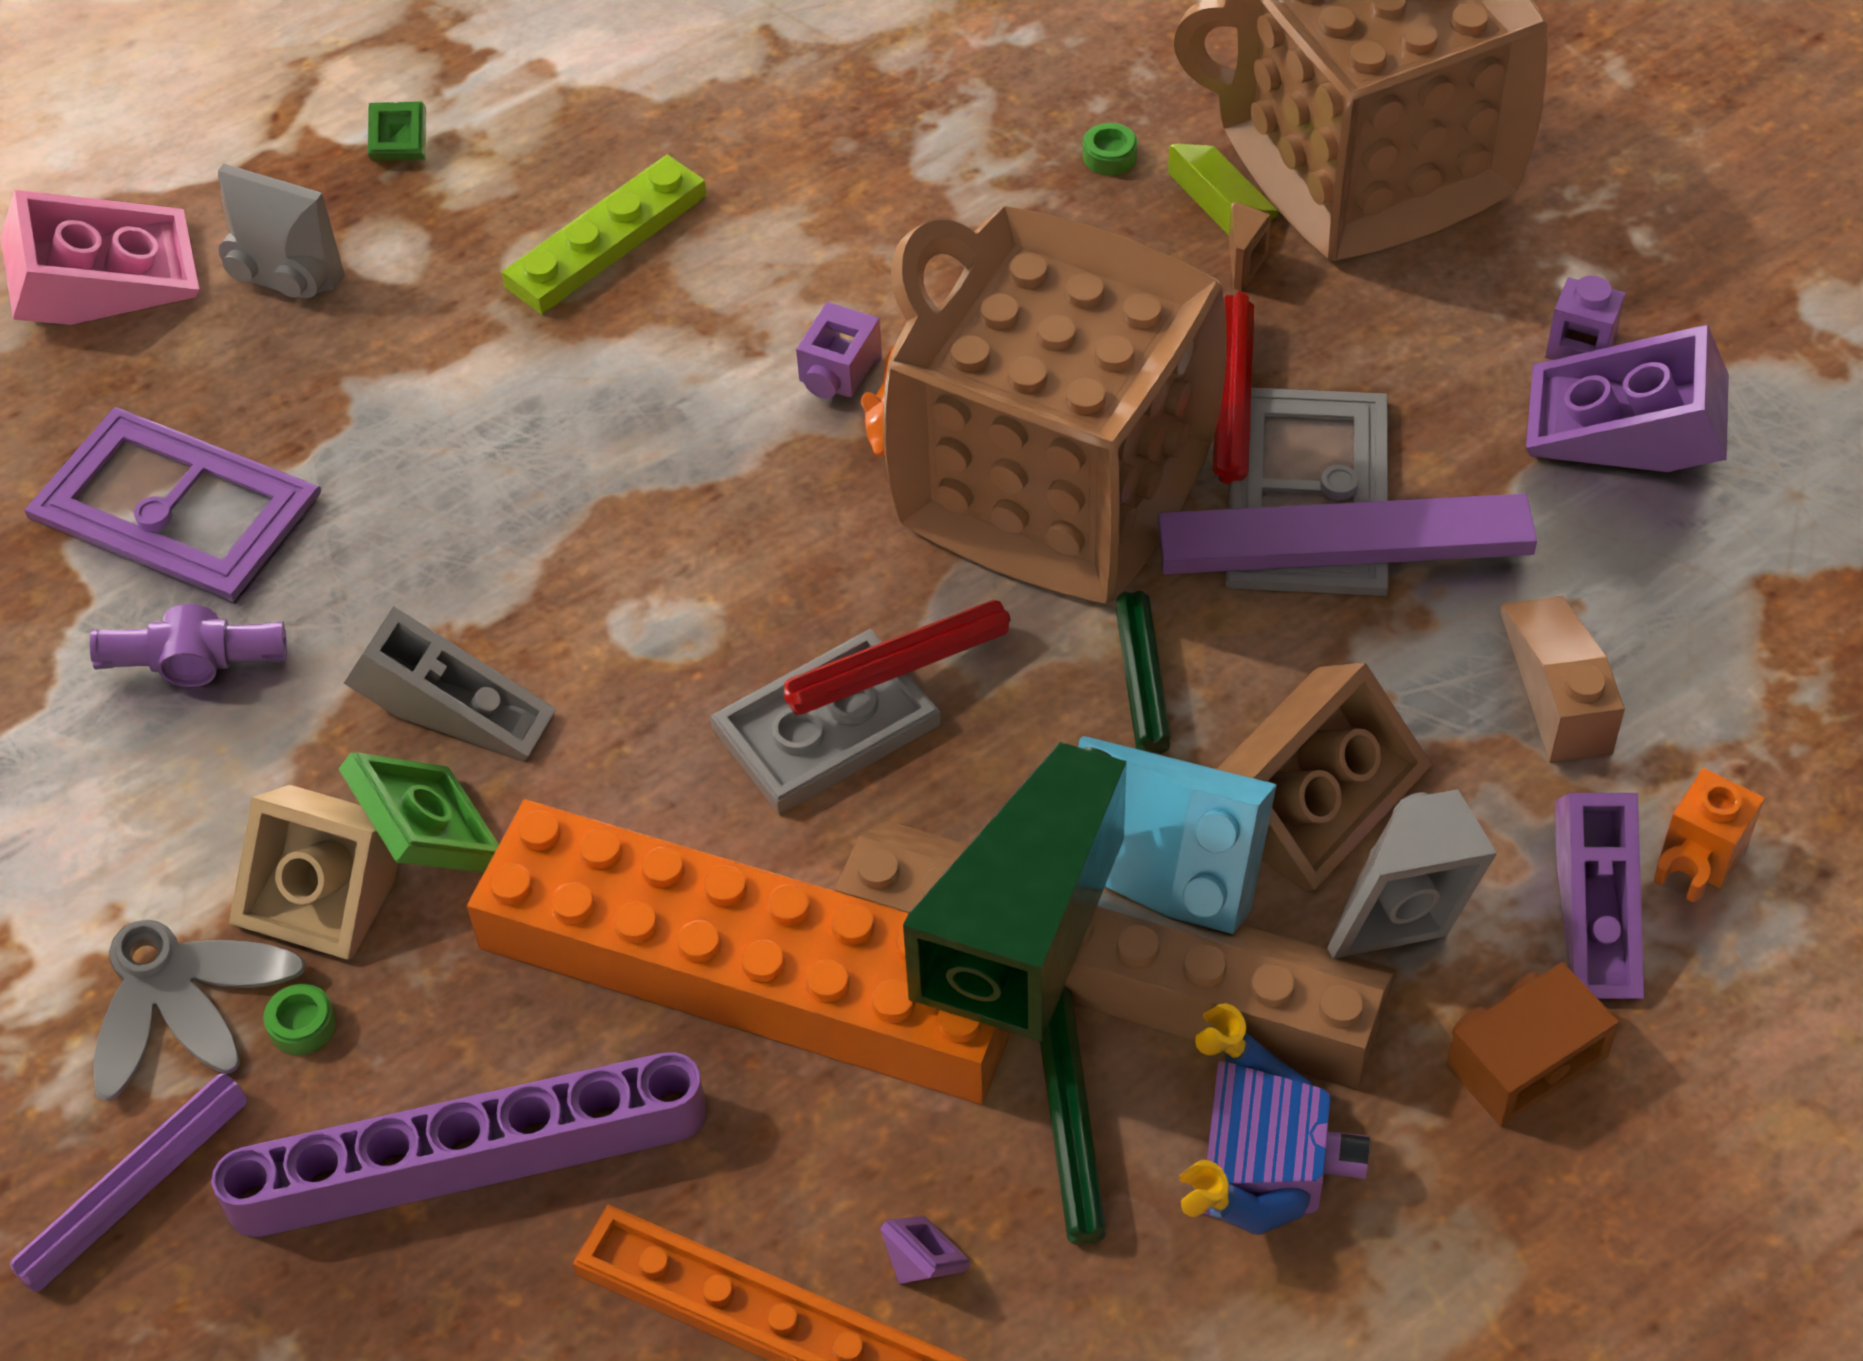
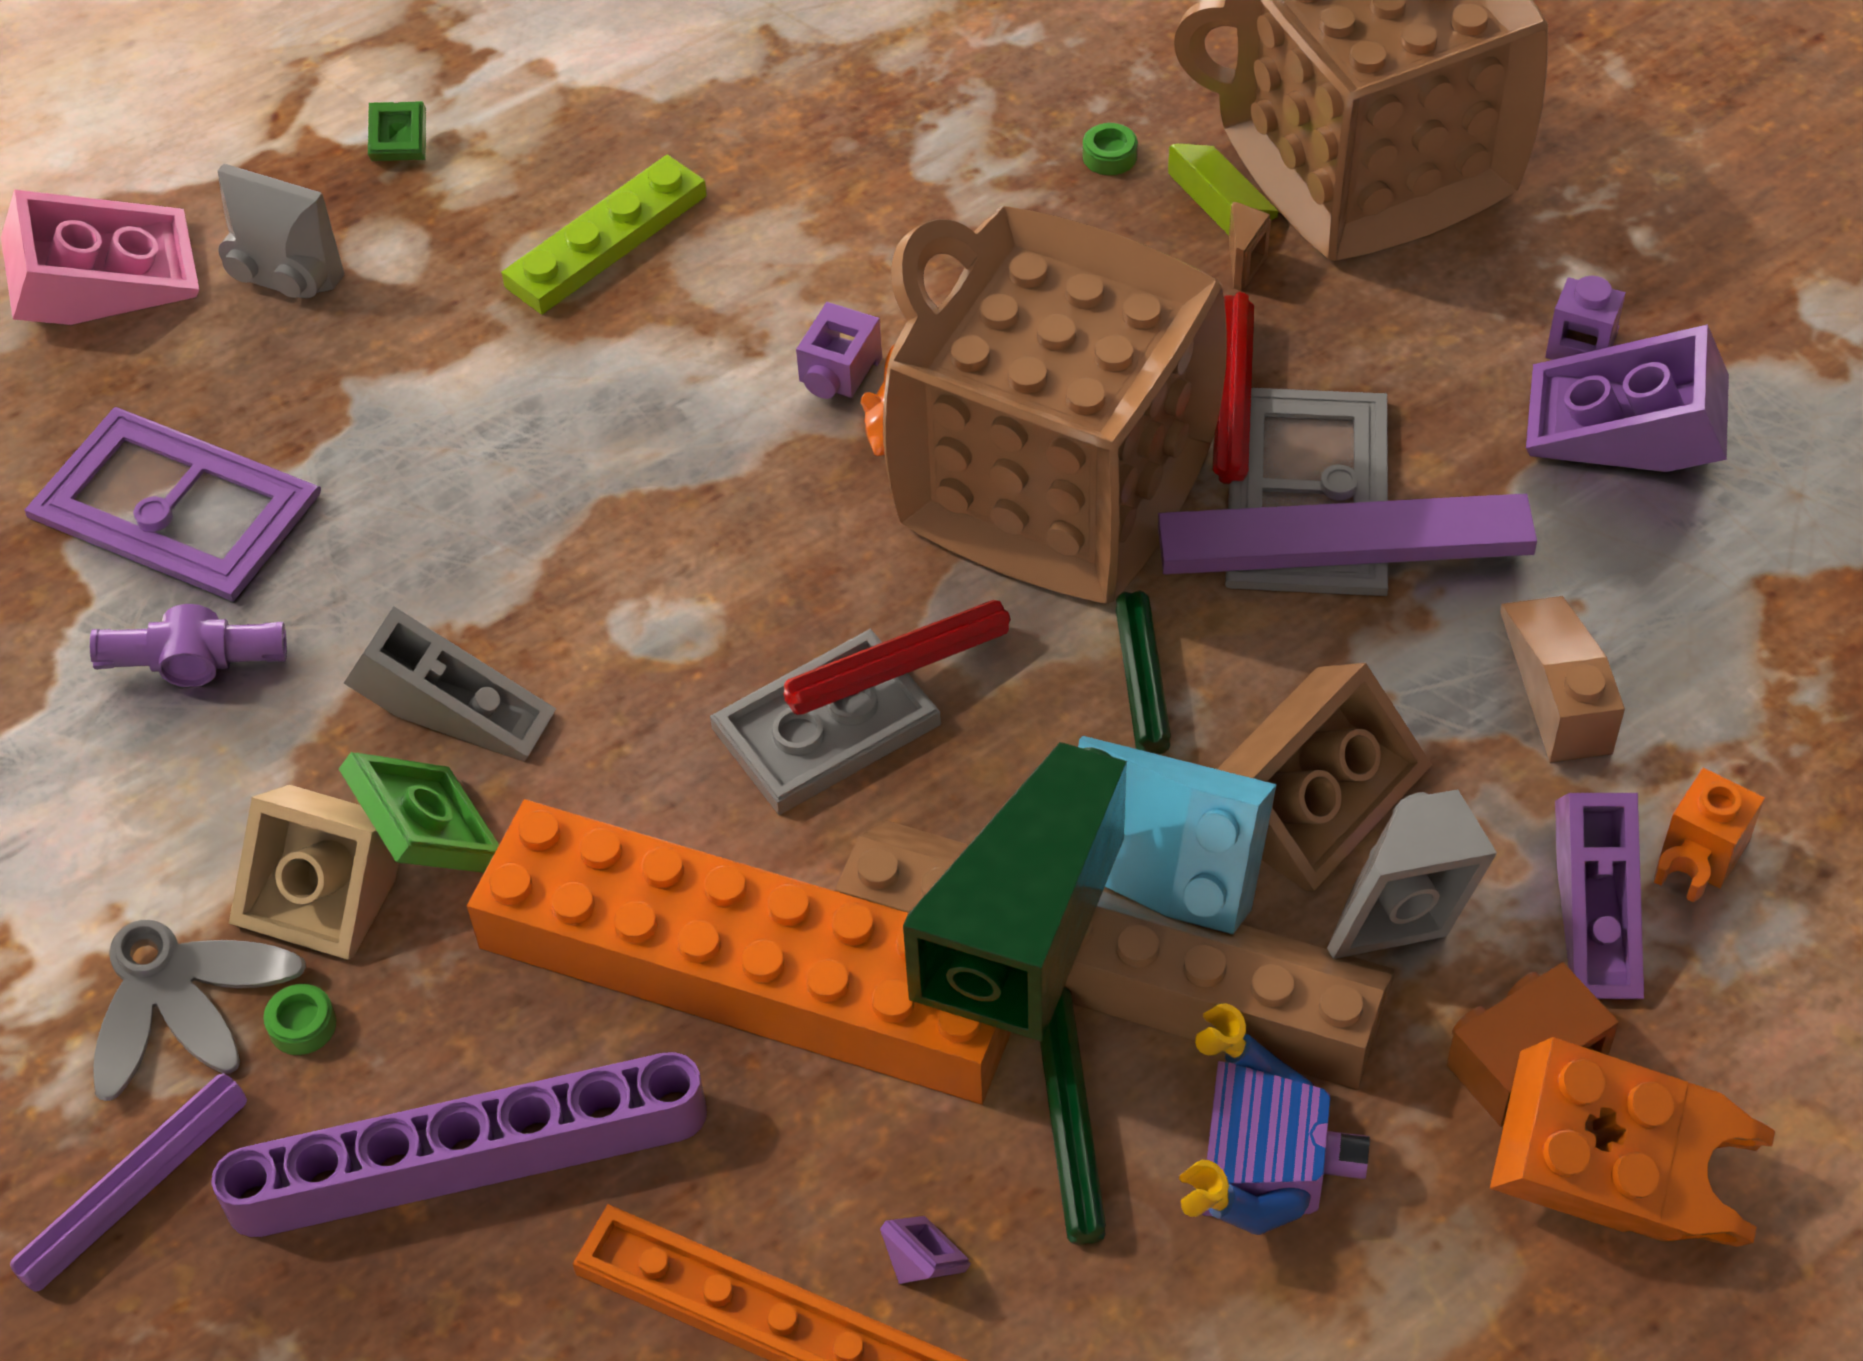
none -> orange brick [1490,1037,1775,1247]

